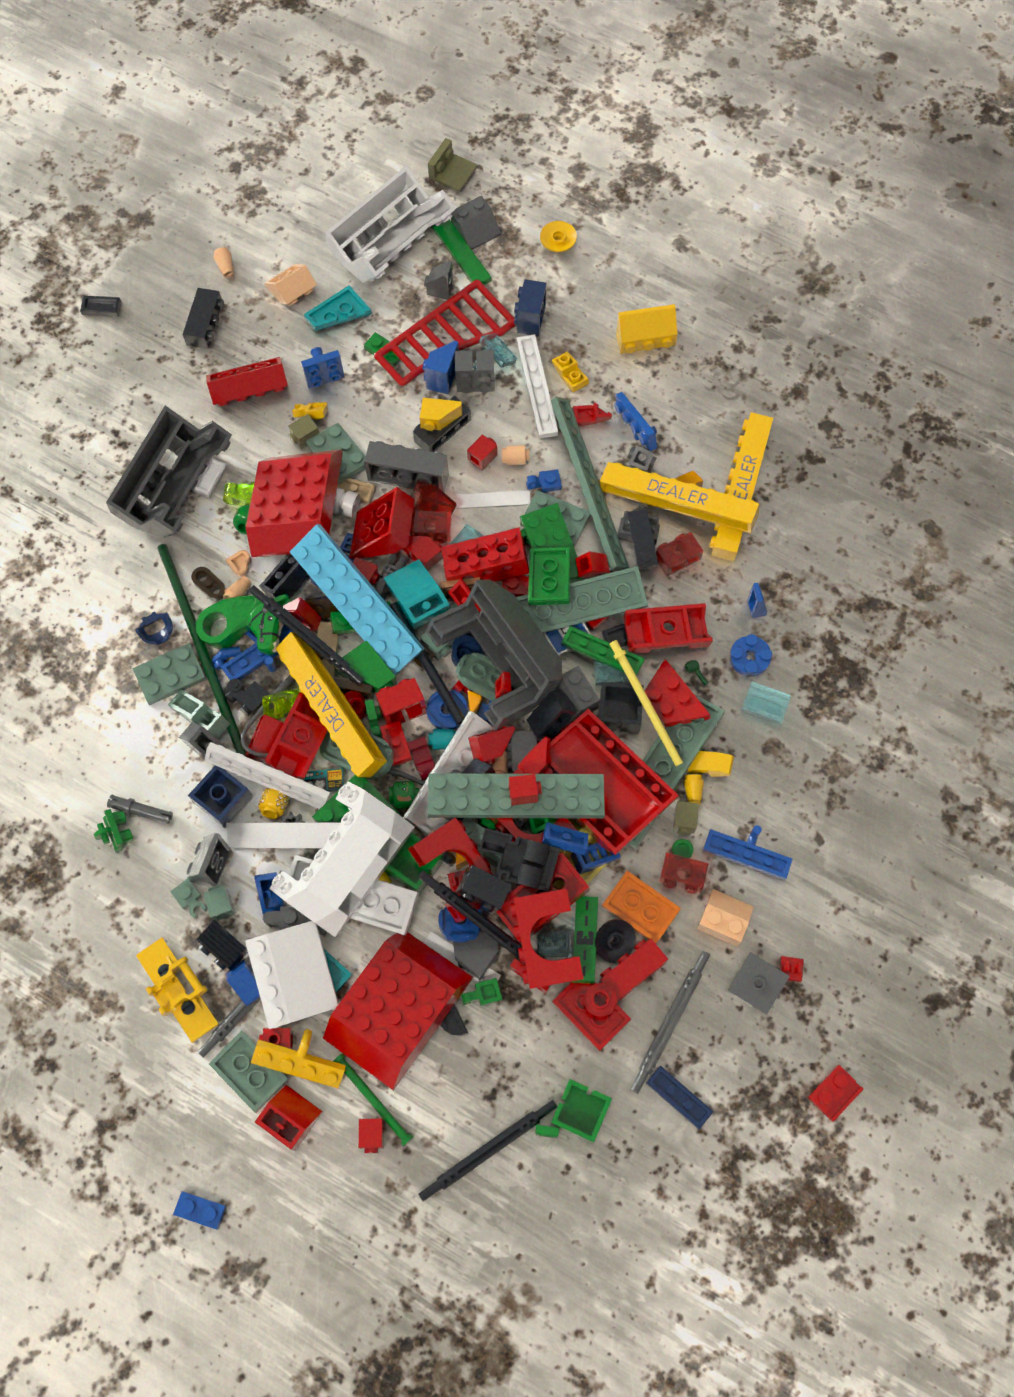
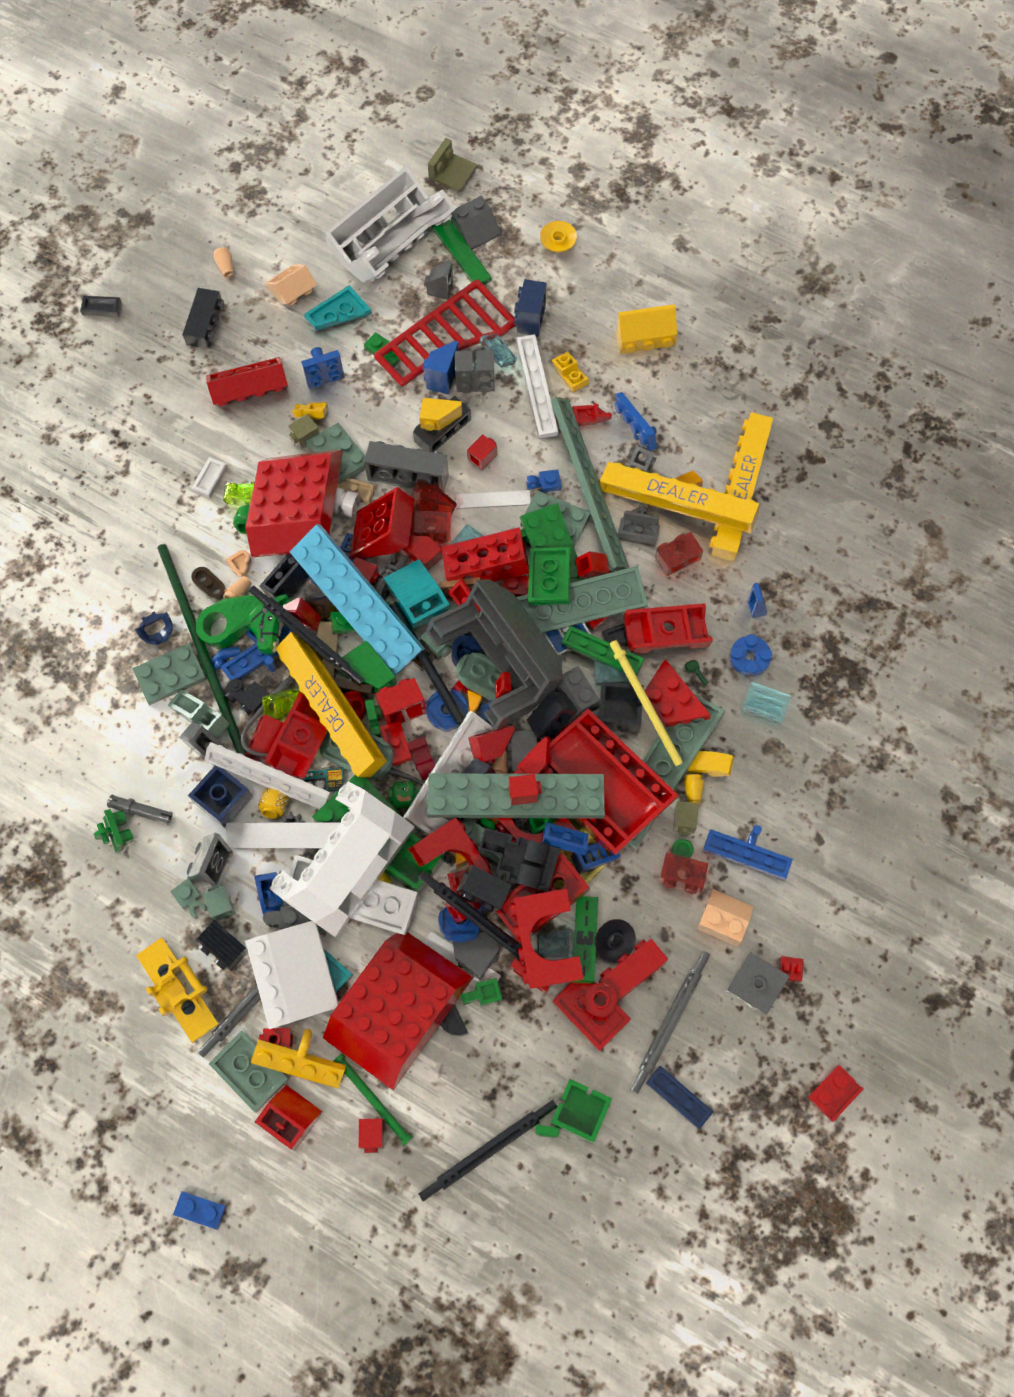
dark grey wedge [106,405,232,539] -> none
blue slope [226,959,260,1006] -> none
teal brick [428,729,457,750] -> none
light nougat brick [502,445,530,465] -> none
orange plate [602,871,681,944] -> none
black slope [627,509,658,571] -> none

